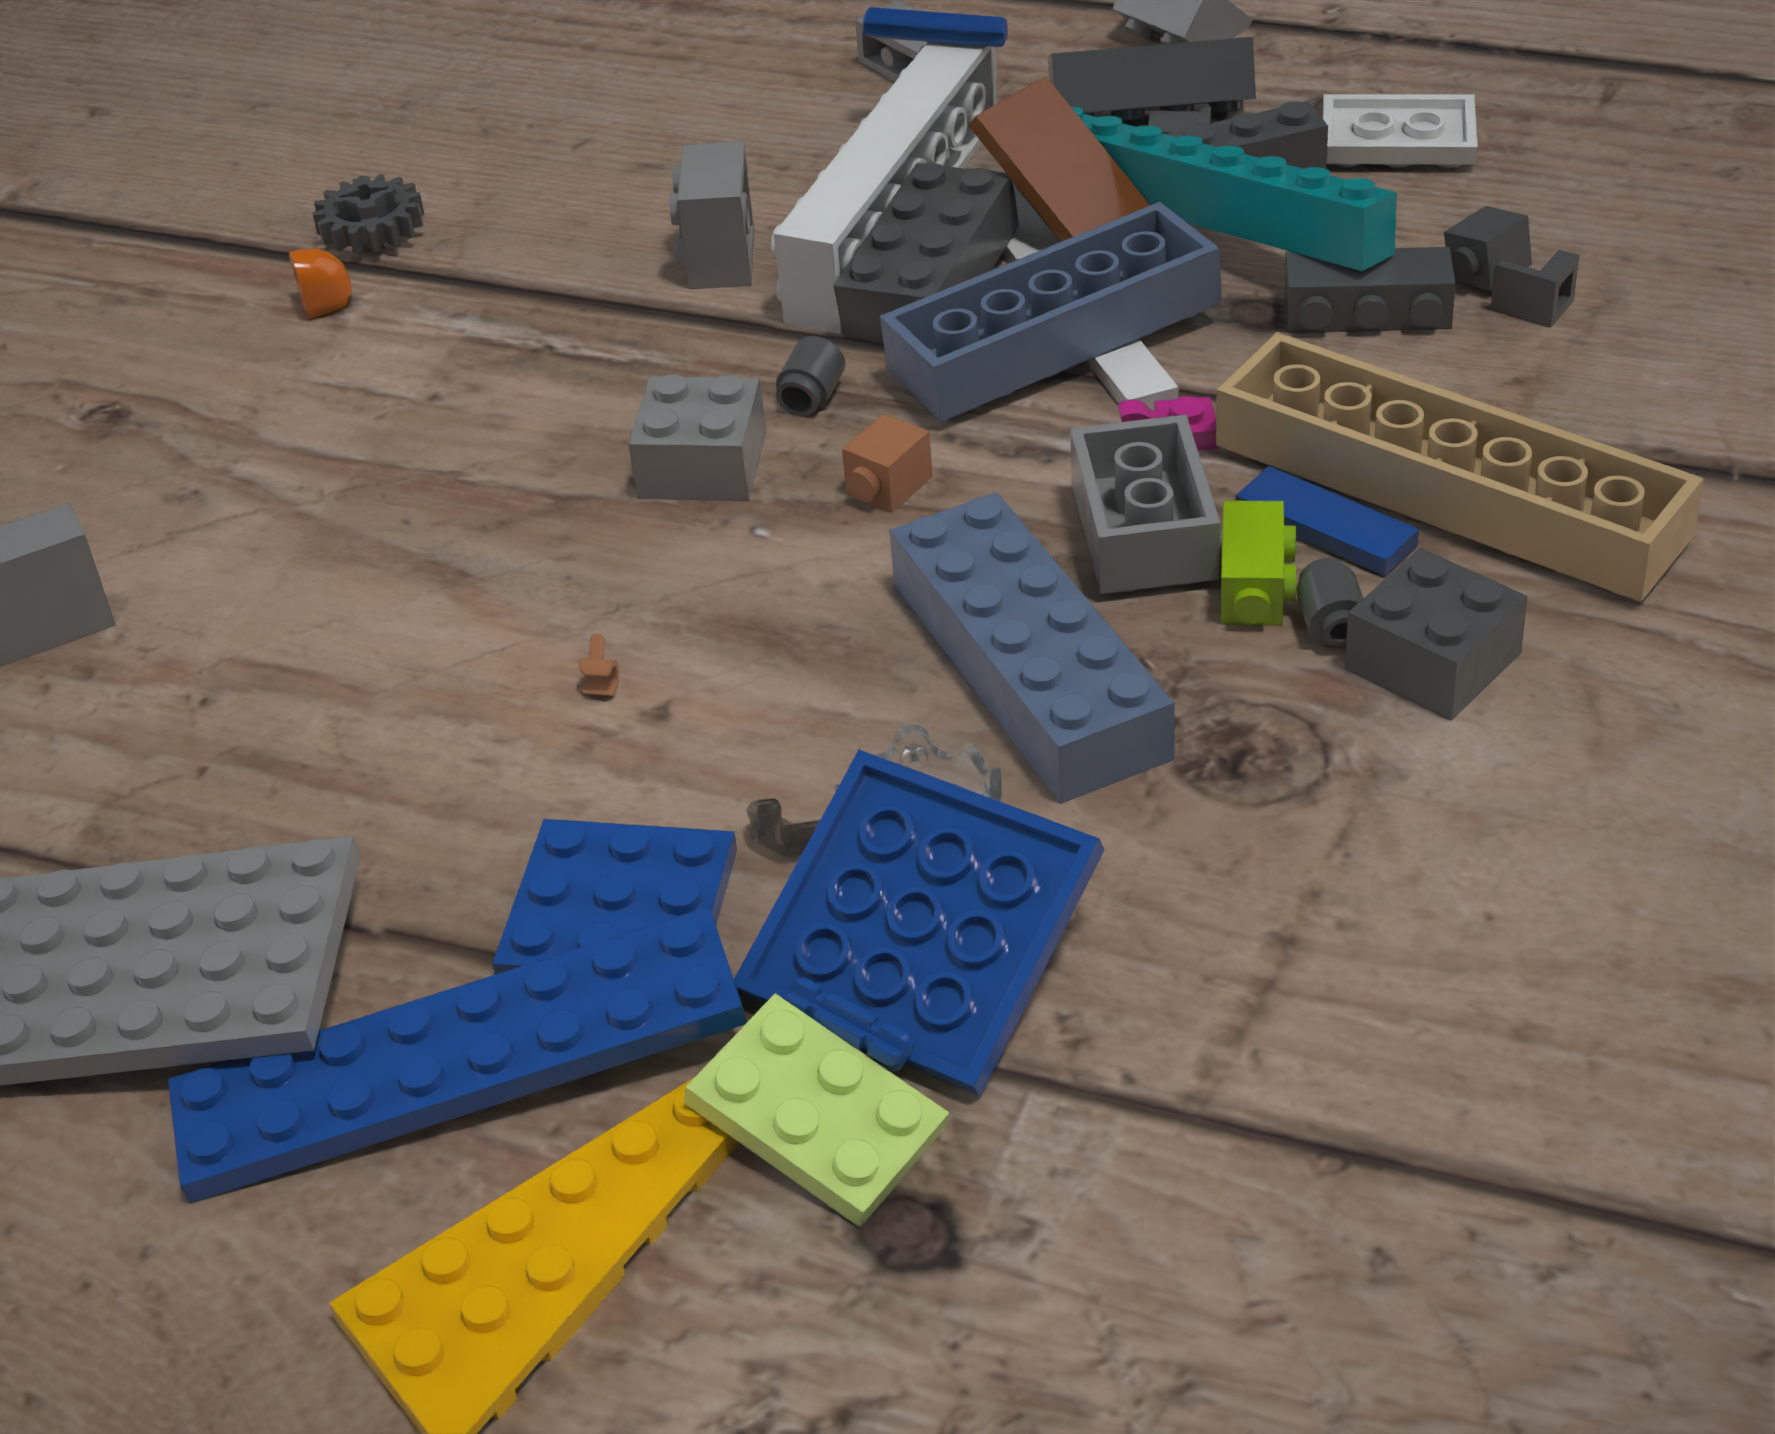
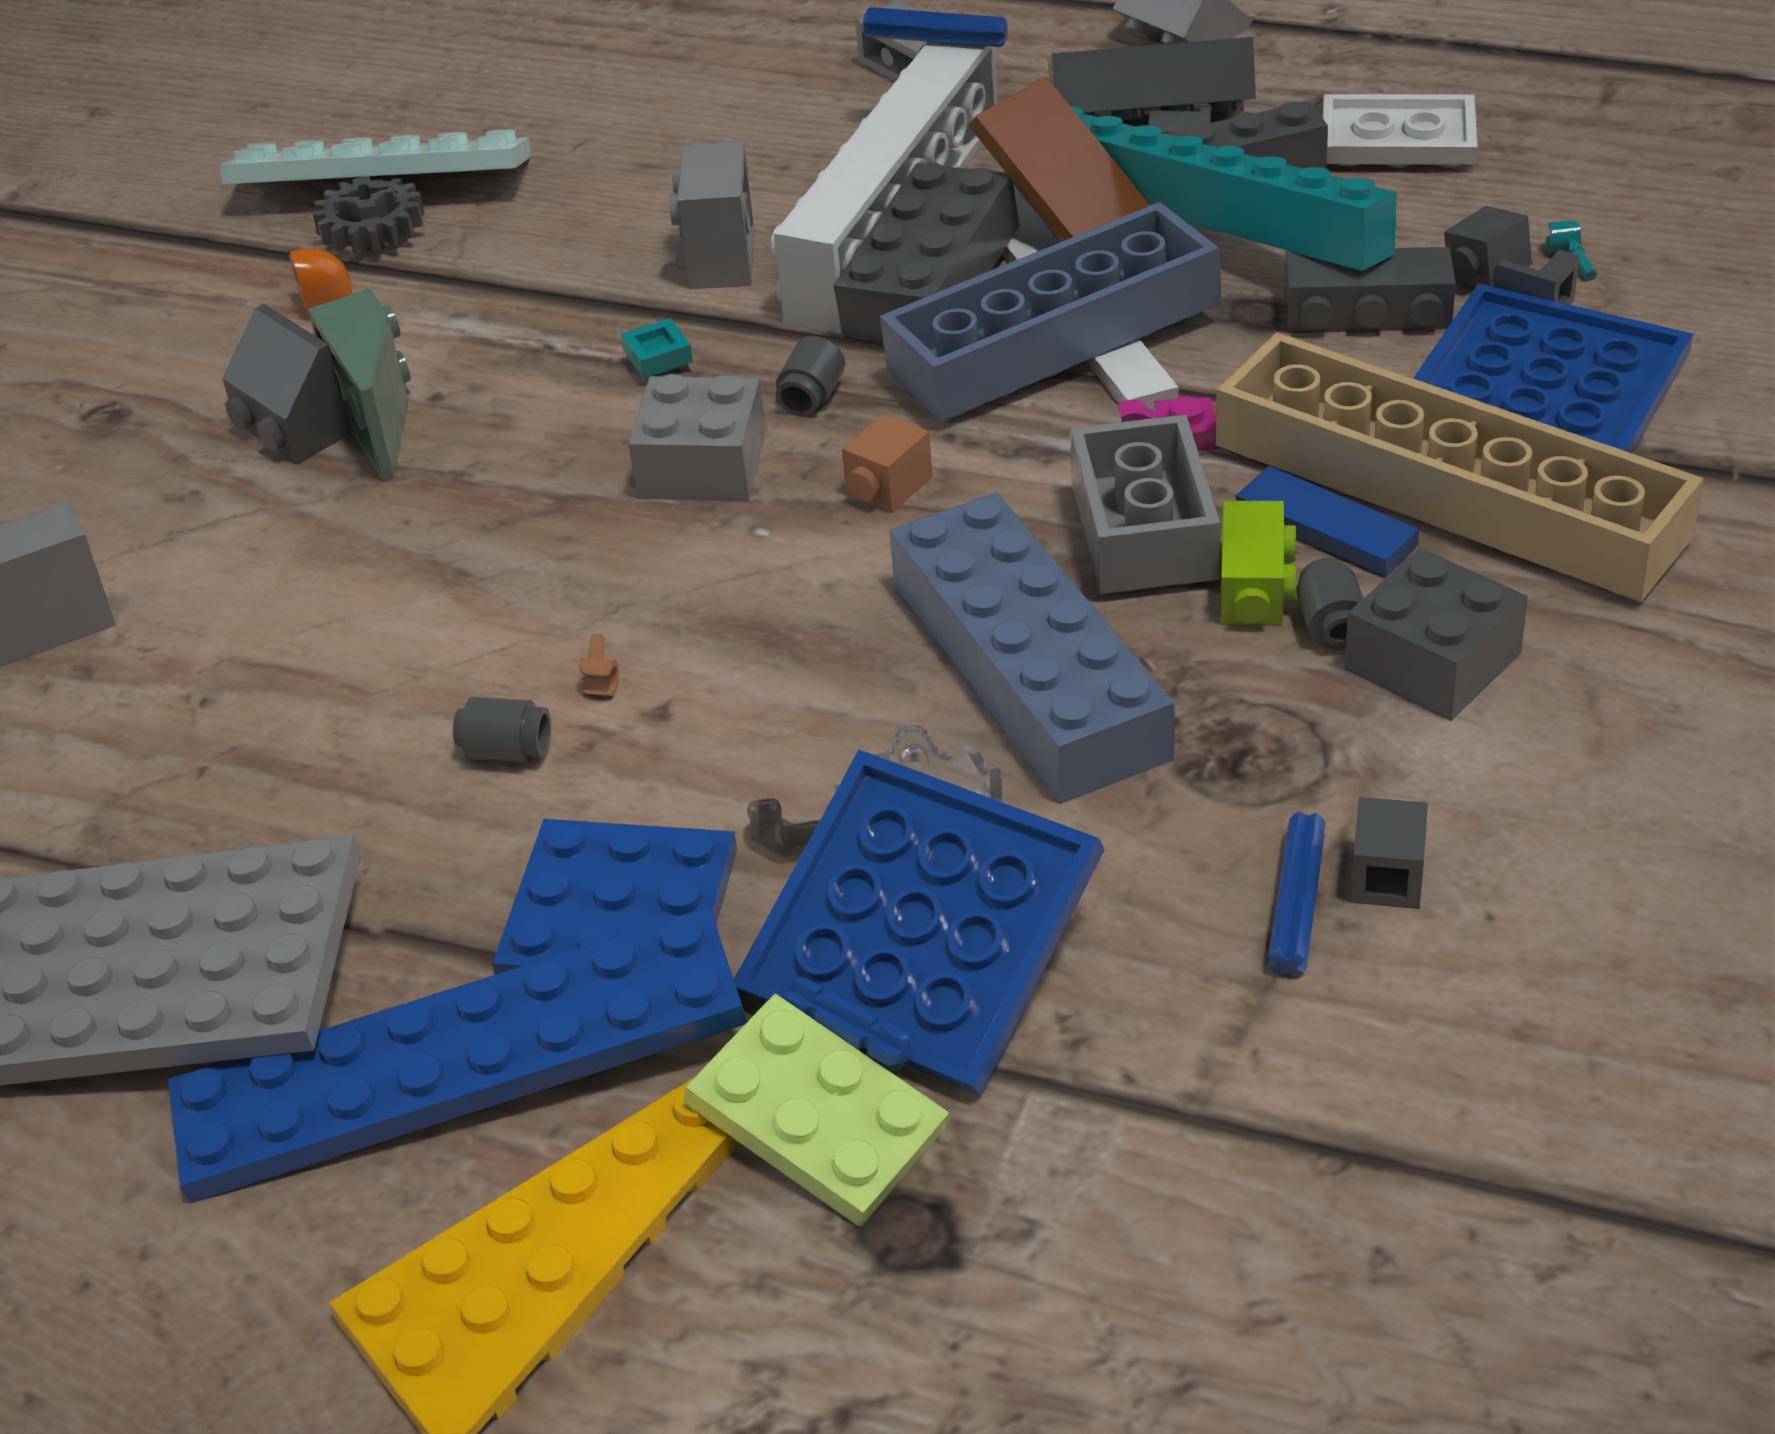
none -> light aqua plate [219,129,531,184]
none -> dark grey slope [222,304,351,465]
none -> sand green slope [308,289,411,482]
none -> dark grey brick [453,696,551,763]
none -> teal plate [621,318,693,379]
none -> blue axle [1268,811,1325,977]
none -> dark grey brick [1350,797,1428,909]
none -> blue plate [1413,283,1693,453]
none -> teal hand [1545,220,1597,281]

